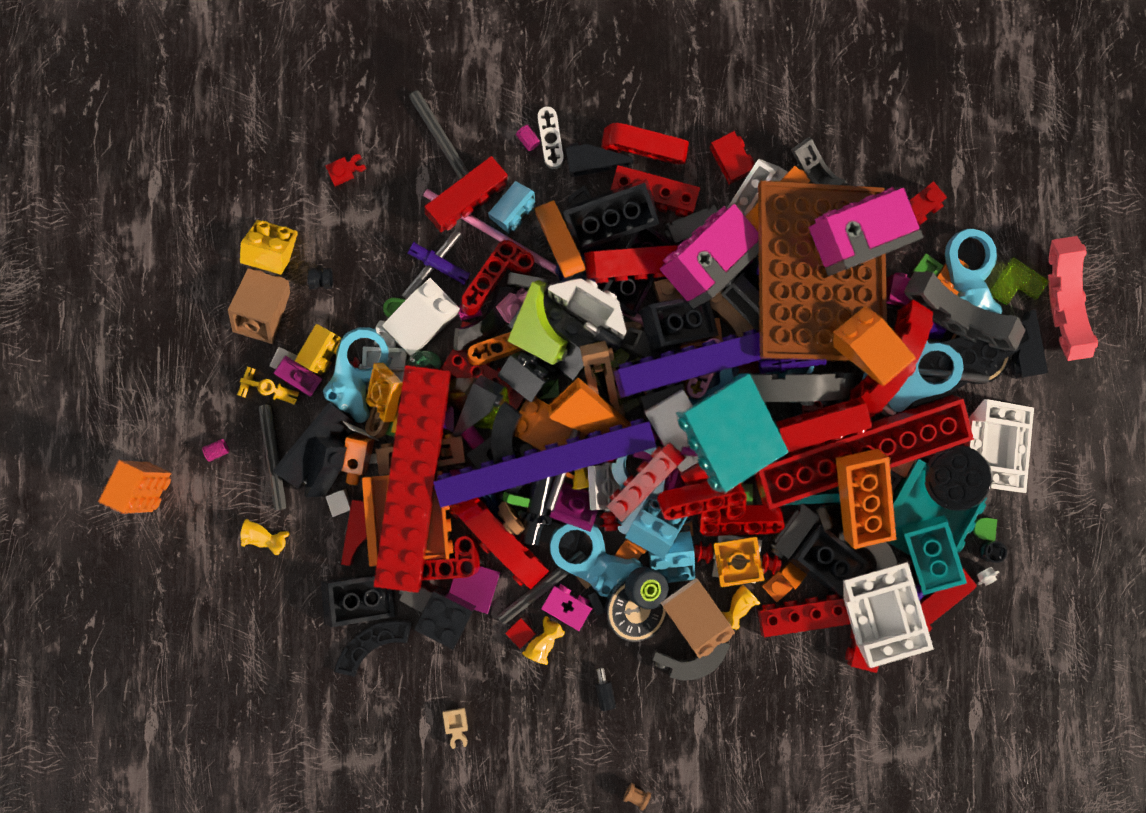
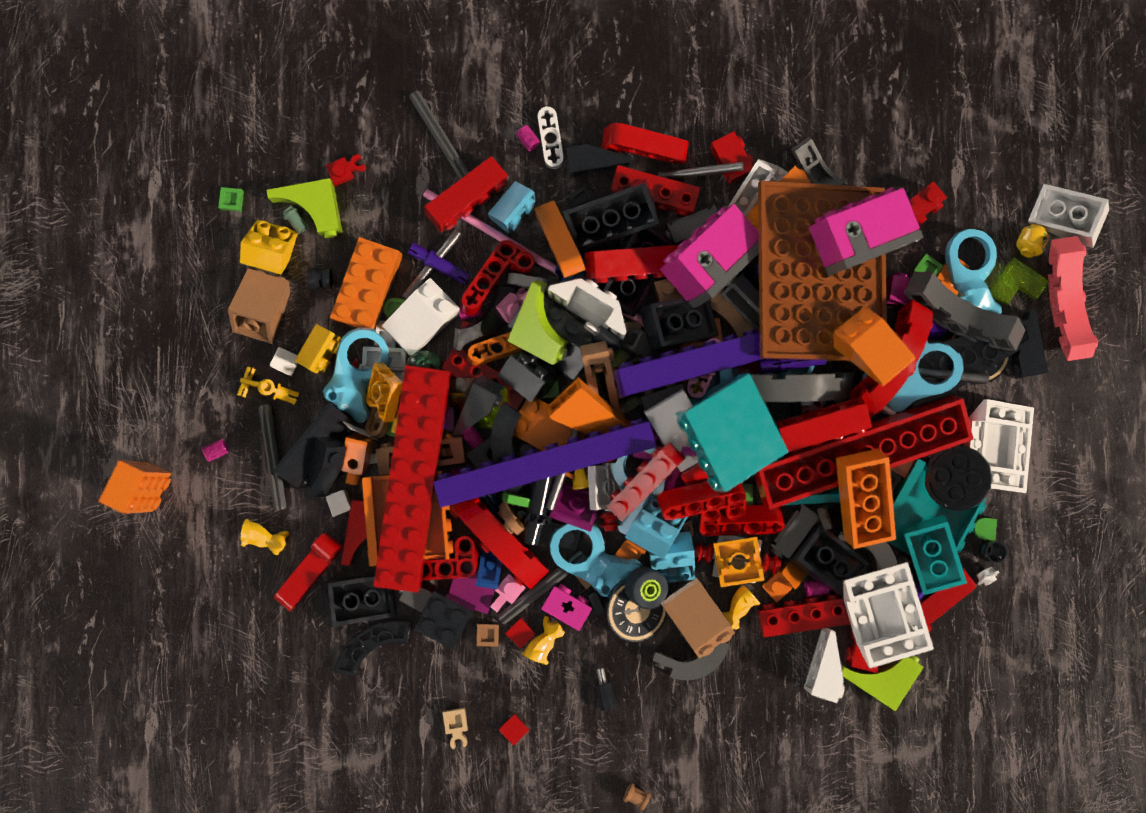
magenta plate [273,355,322,397] -> none
none -> bright green tile [218,187,244,212]
none -> lime arch [267,178,342,238]
none -> red beam [273,533,344,612]
none -> sand green pin [282,206,309,234]
none -> orange brick [330,237,403,330]
none -> blue plate [476,549,502,589]
none -> medium nougat tile [477,623,499,647]
none -> bright pink plate [491,574,526,612]
none -> red tile [499,713,529,746]
none -> flat silver bar [658,162,744,179]
none -> dark pink piece [804,580,829,597]
none -> white slope [804,628,845,703]
none -> lime arch [841,655,924,711]
none -> yellow head [1016,224,1049,258]
none -> white slope [1028,184,1109,248]

